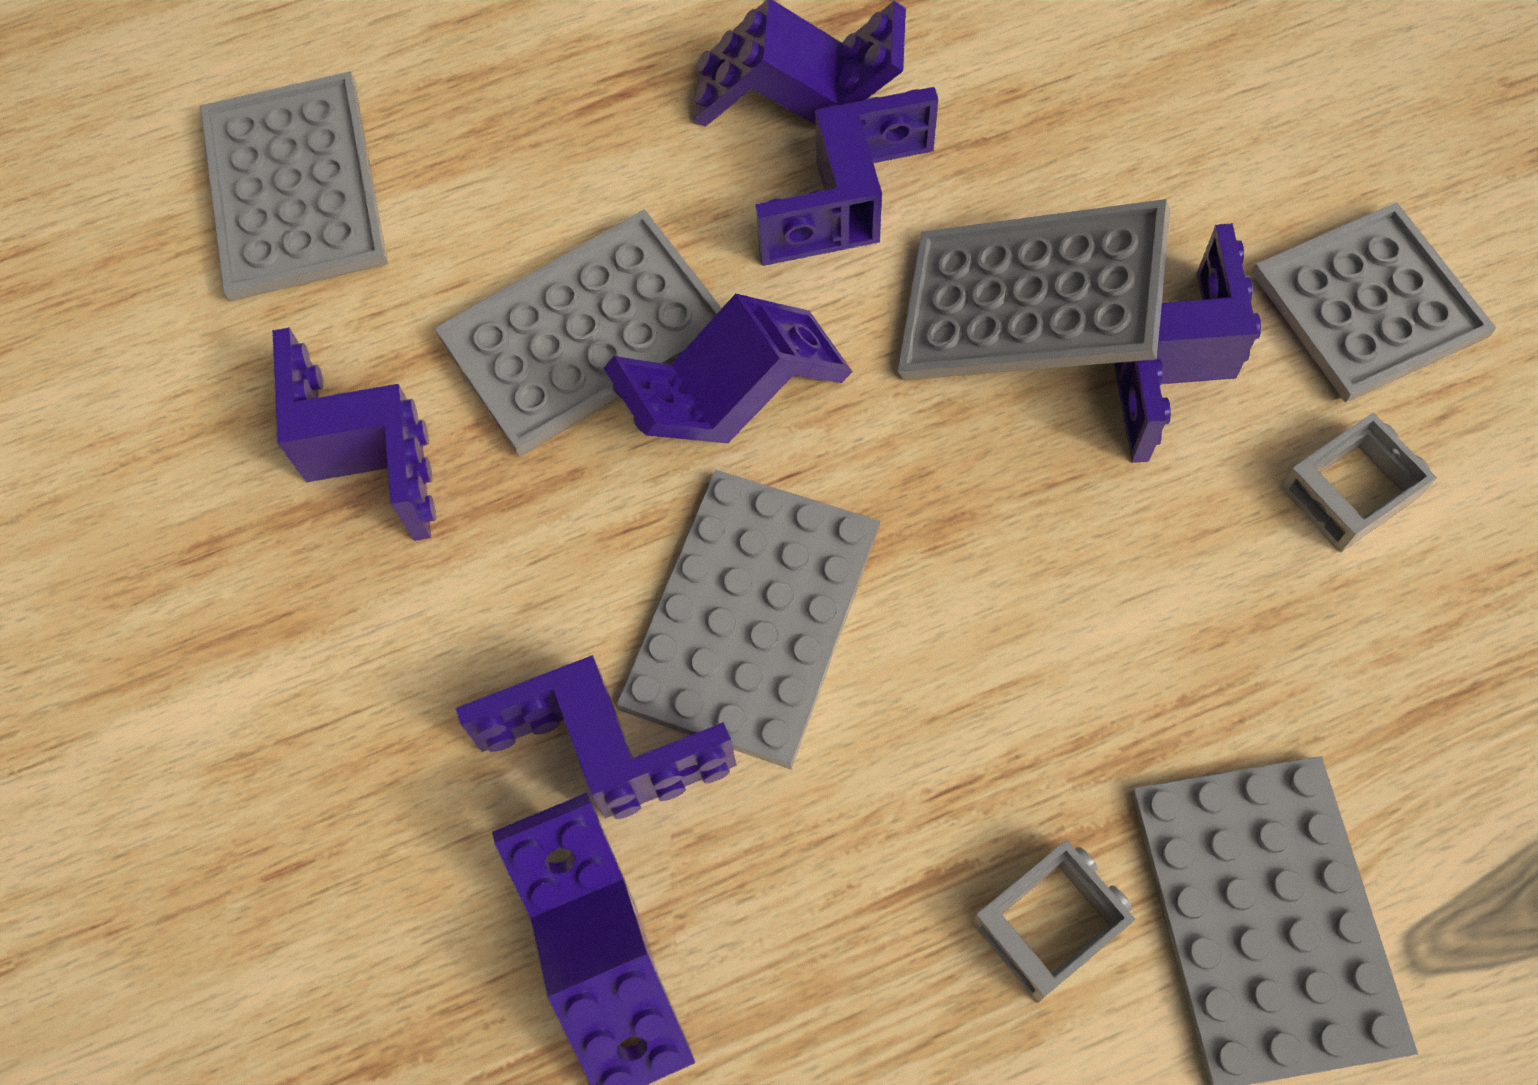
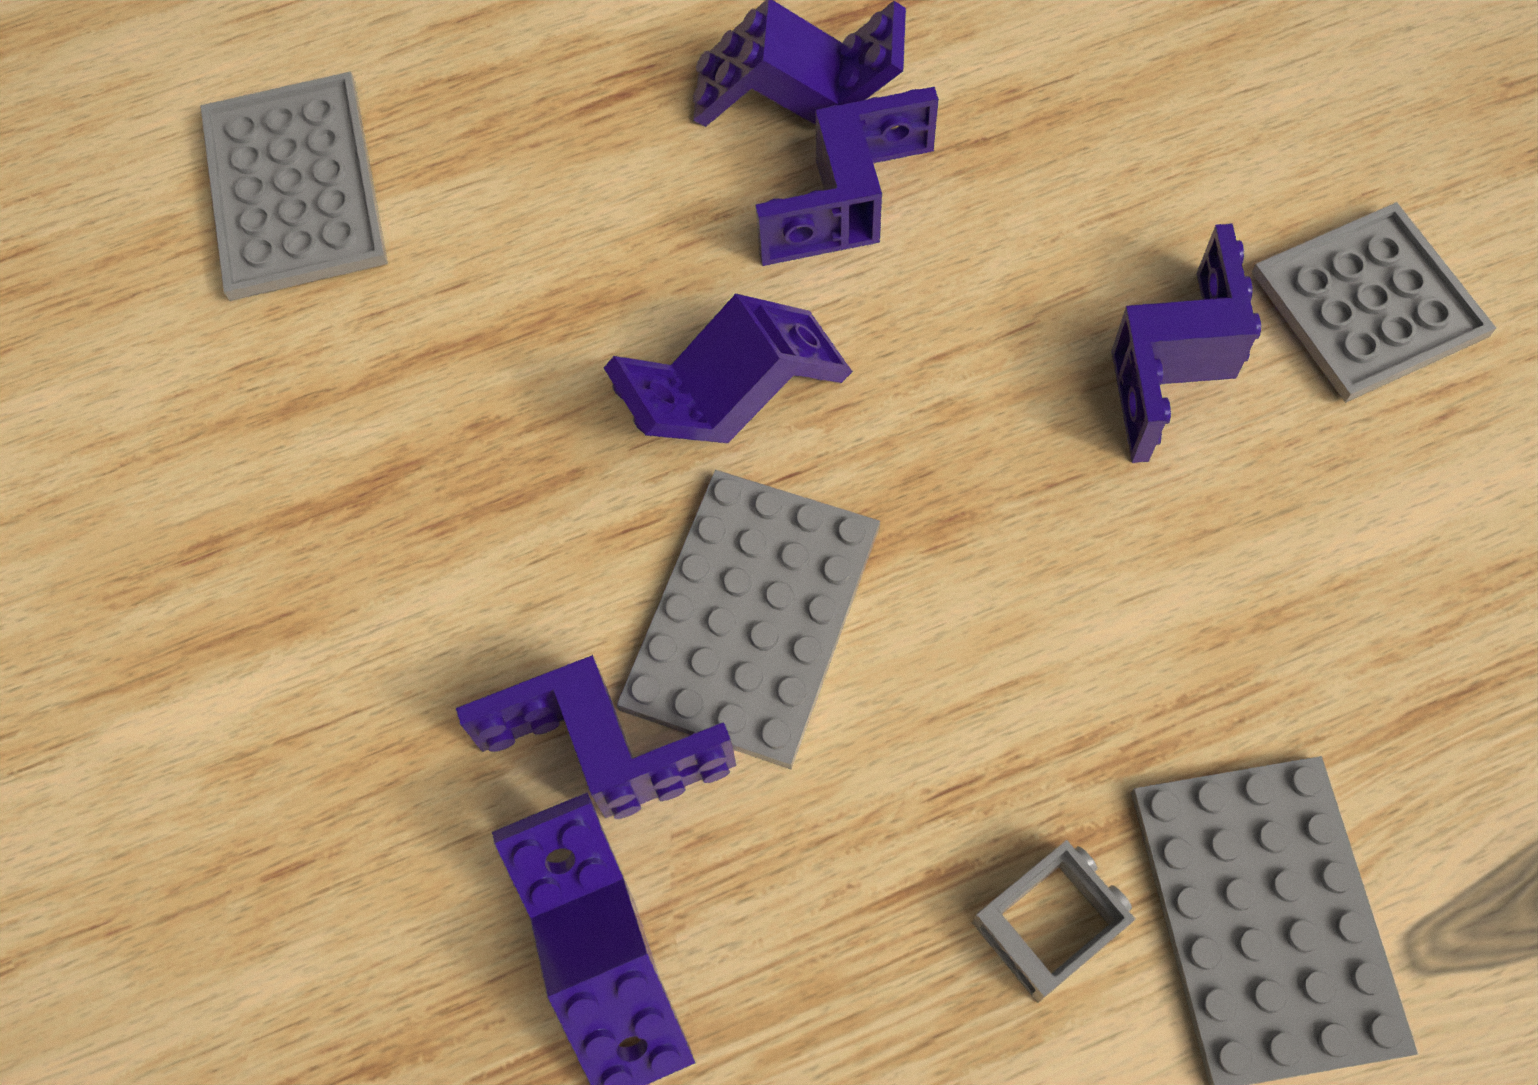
dark purple bracket [272,327,436,541] -> none
light grey plate [435,209,722,457] -> none
light grey plate [898,199,1170,380] -> none
light grey window [1281,412,1437,553] -> none

